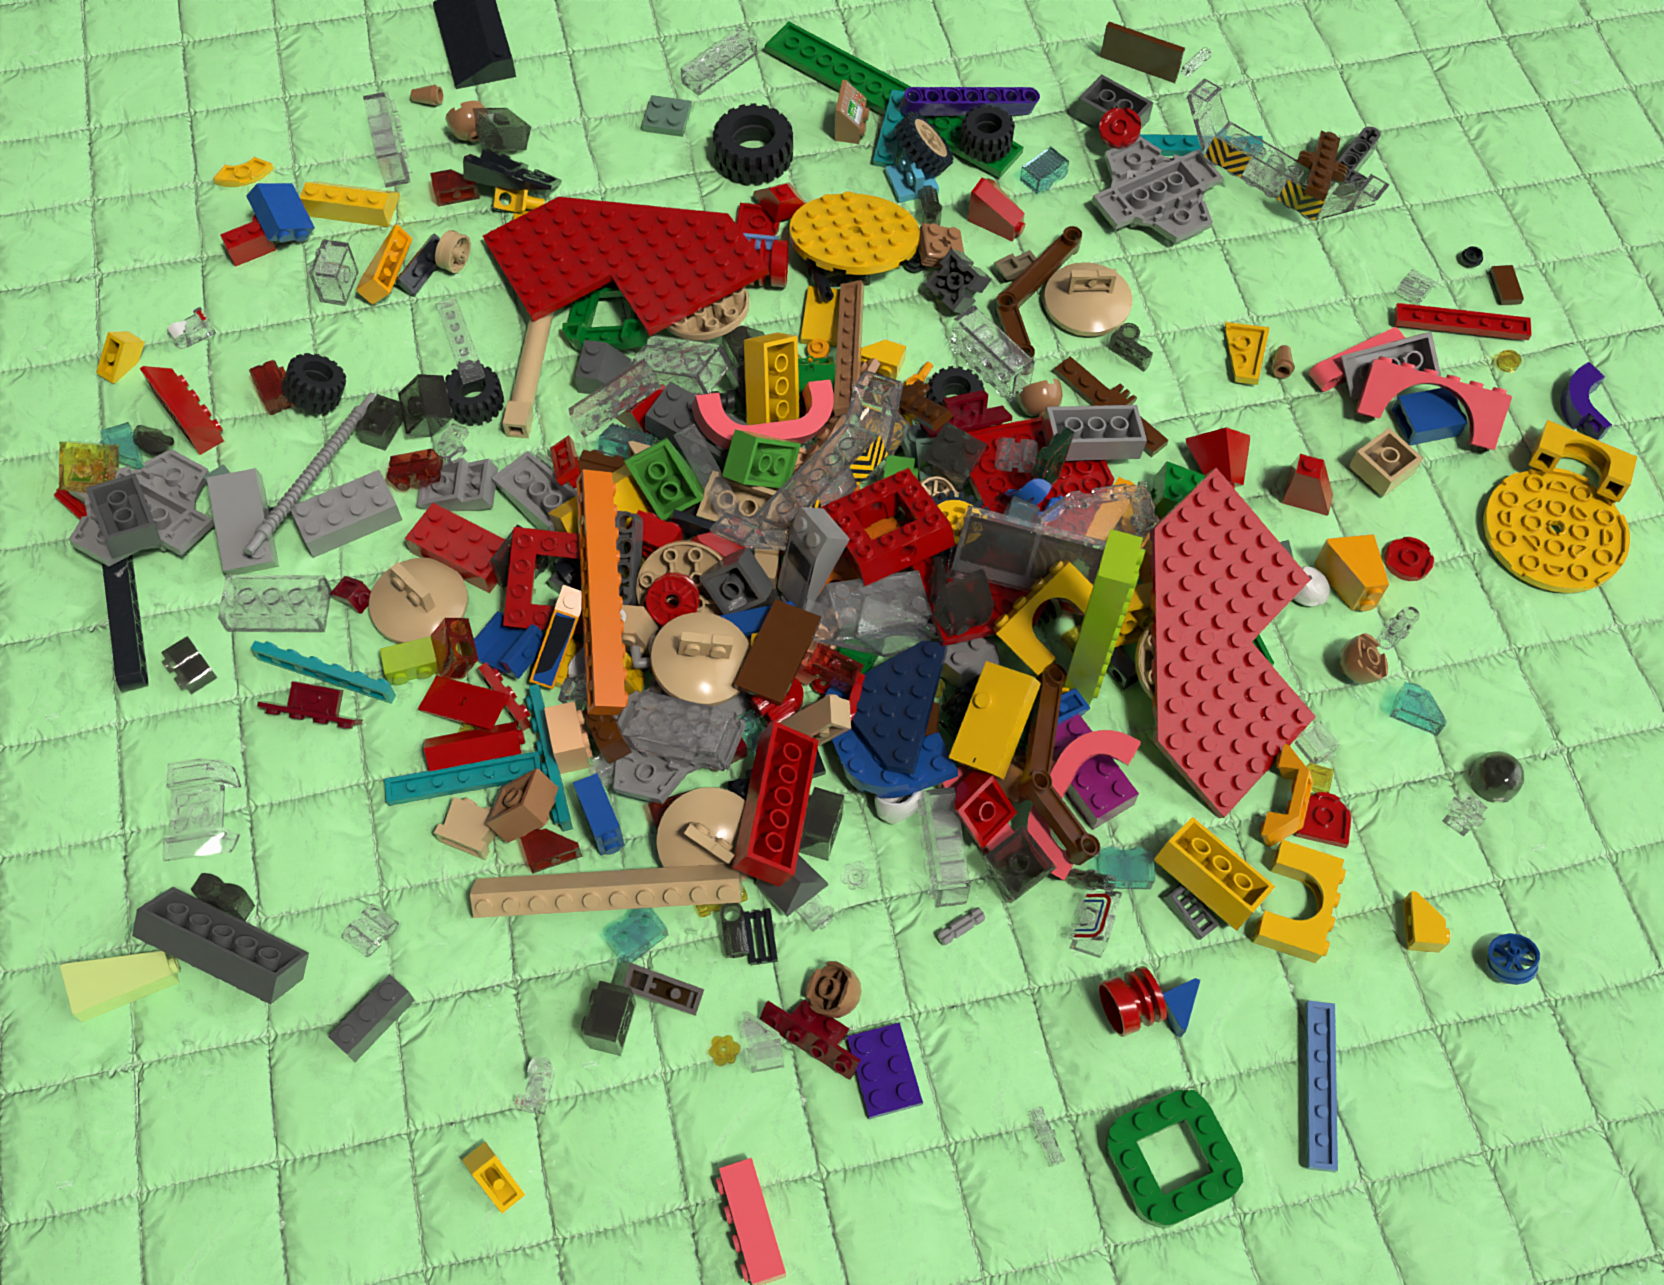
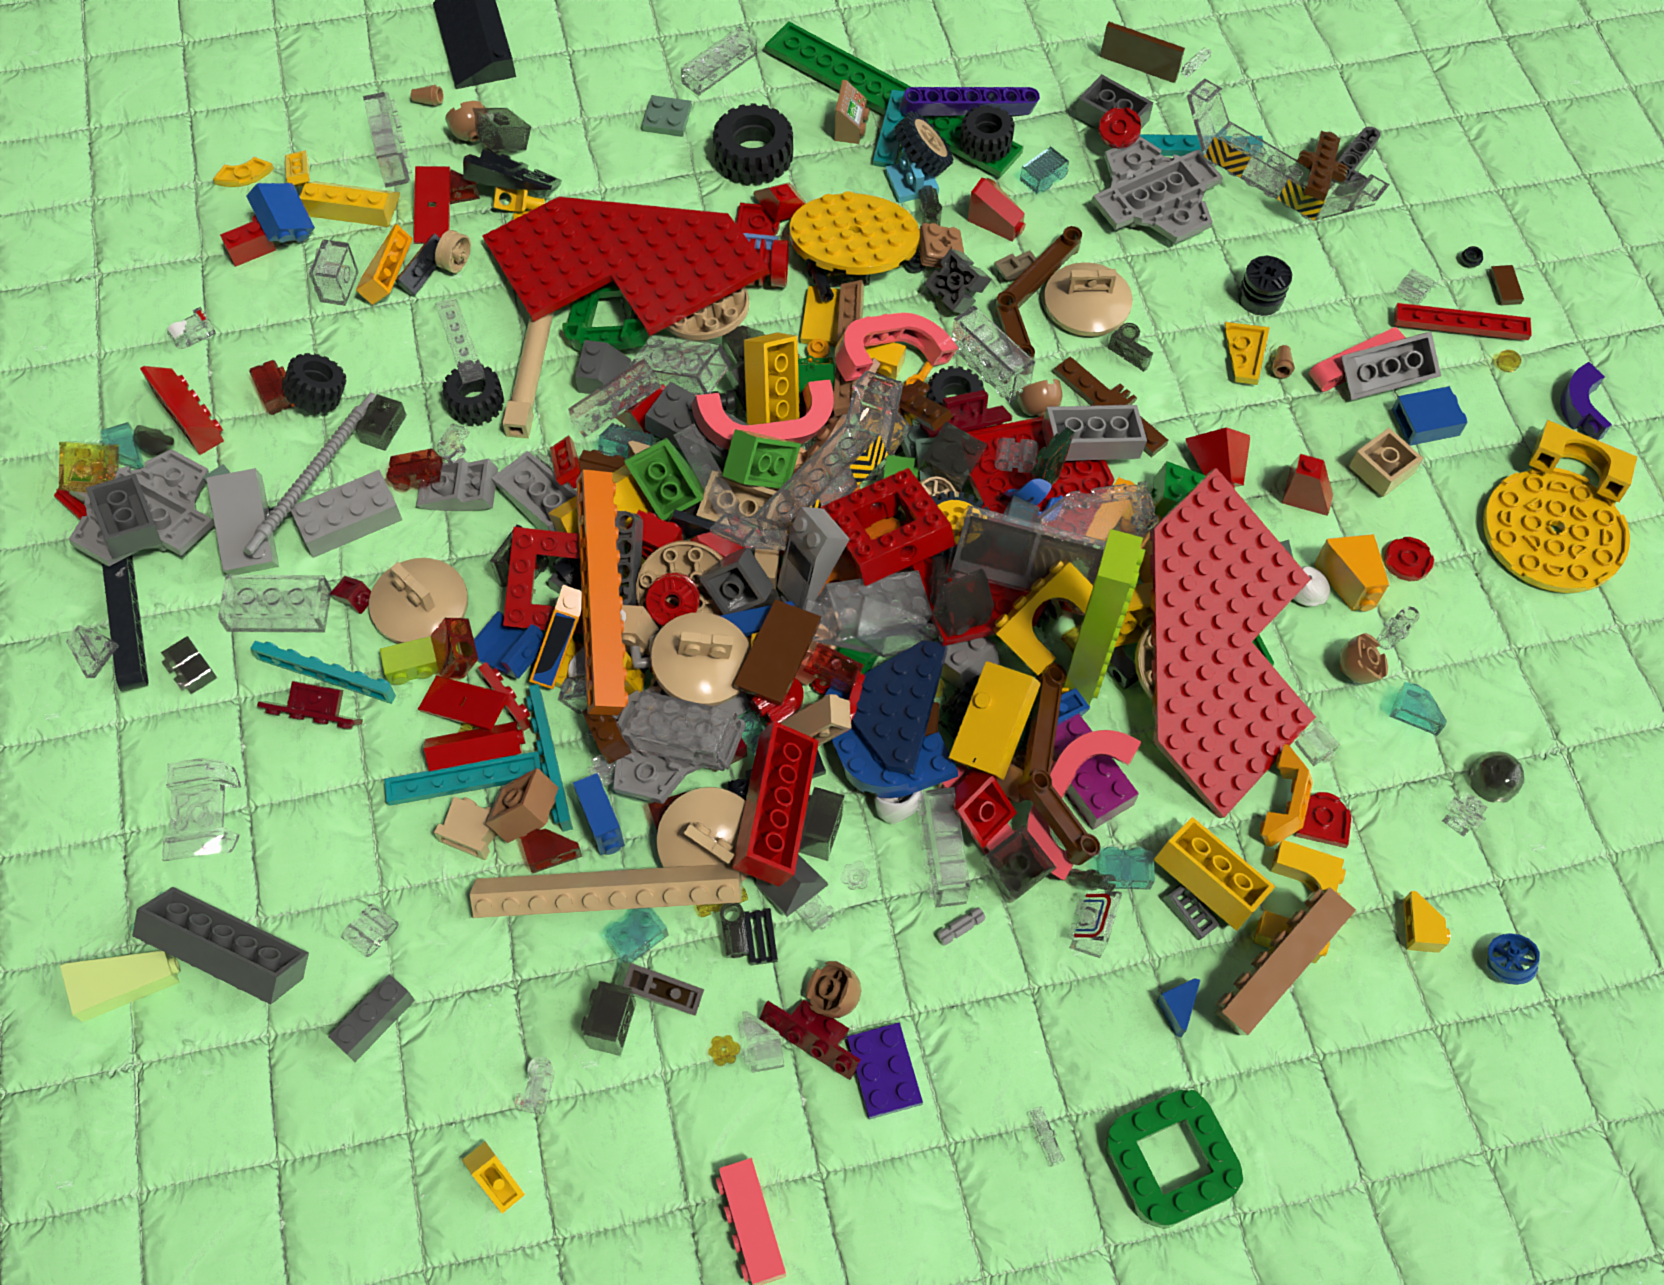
yellow slope [96,331,145,383] -> none
clear smoke brick [191,873,256,921] -> none
clear smoke brick [398,374,453,437] -> none
red brick [405,503,512,594] -> none
light nougat brick [544,701,593,774] -> none
red wheel [1098,966,1167,1037] -> none
medium blue plate [1305,1000,1338,1173] -> none
clear yellow tile [1307,762,1334,793] -> none
coral arch [1354,356,1513,450] -> none
none -> clear wing [66,625,118,678]
none -> yellow plate [285,150,310,187]
none -> red piece [414,166,451,244]
none -> coral arch [835,312,958,381]
none -> medium nougat brick [1214,887,1356,1035]
none -> black wheel [1238,255,1293,316]

